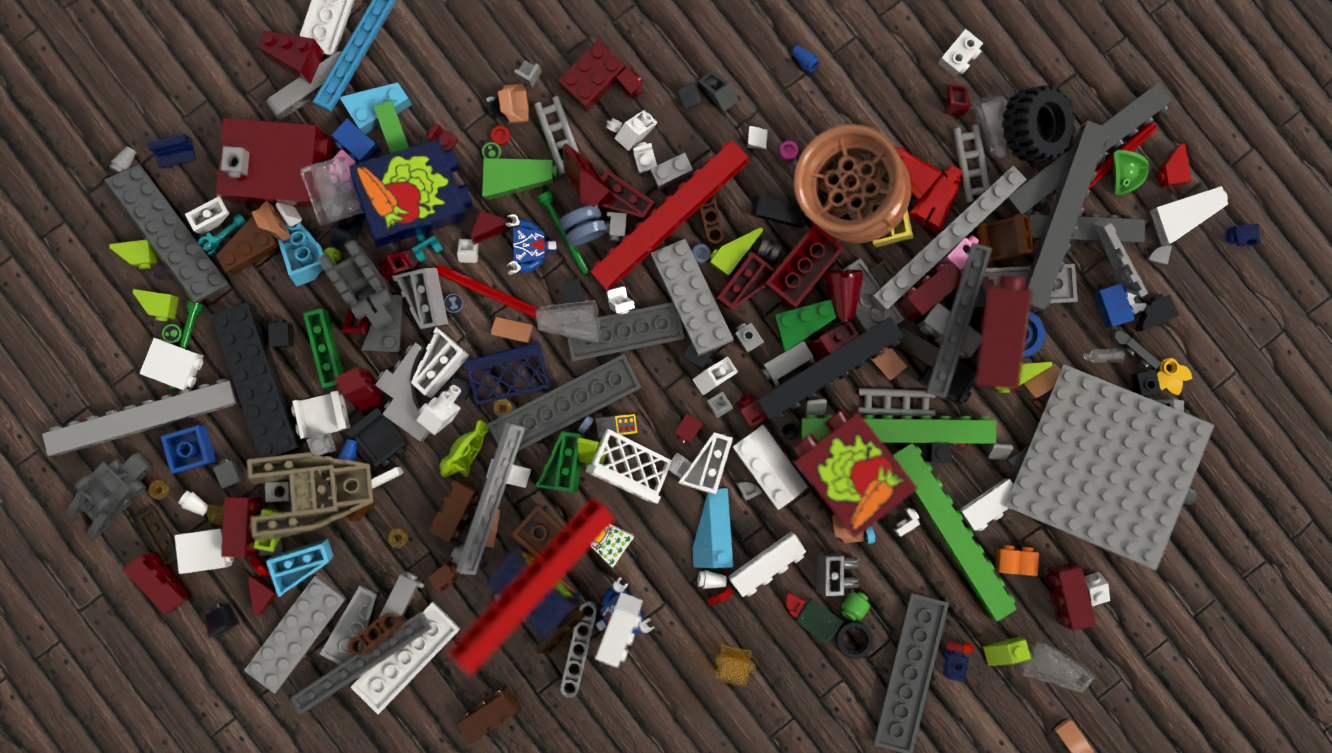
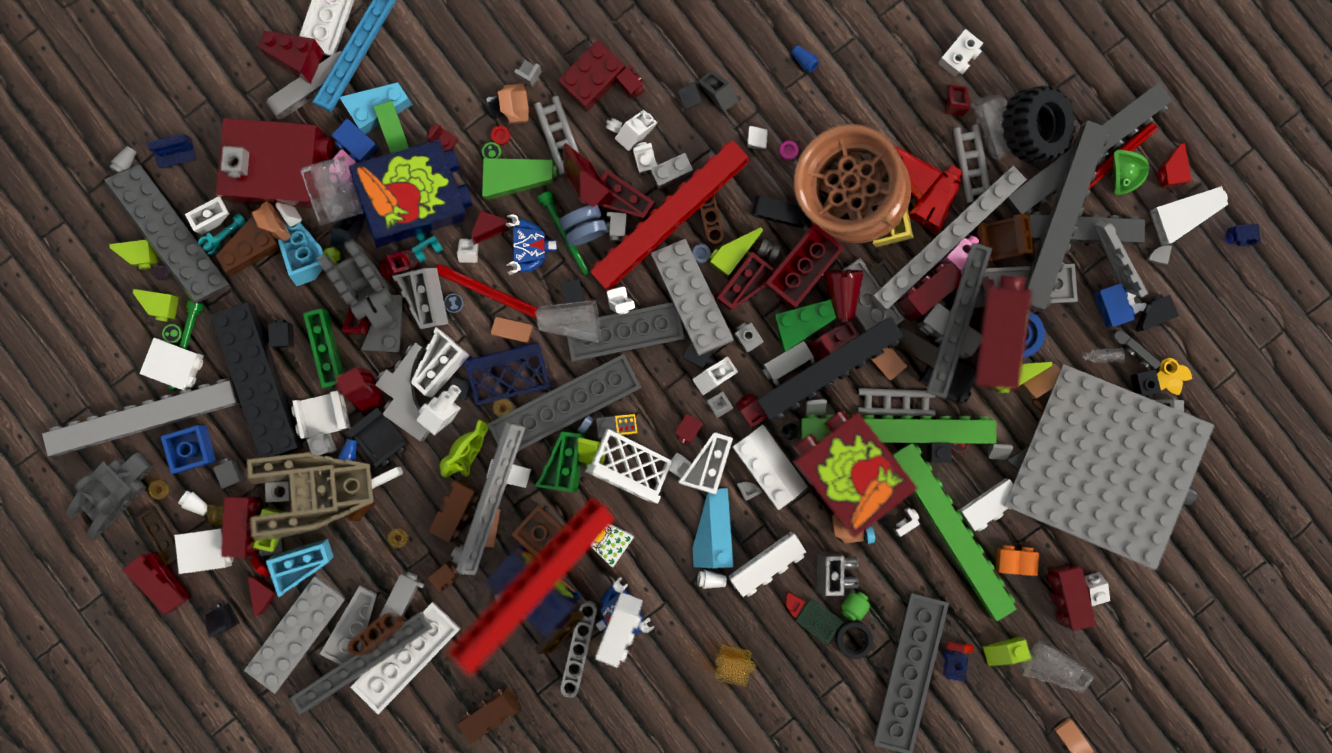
red tile [706,587,734,606] -> none

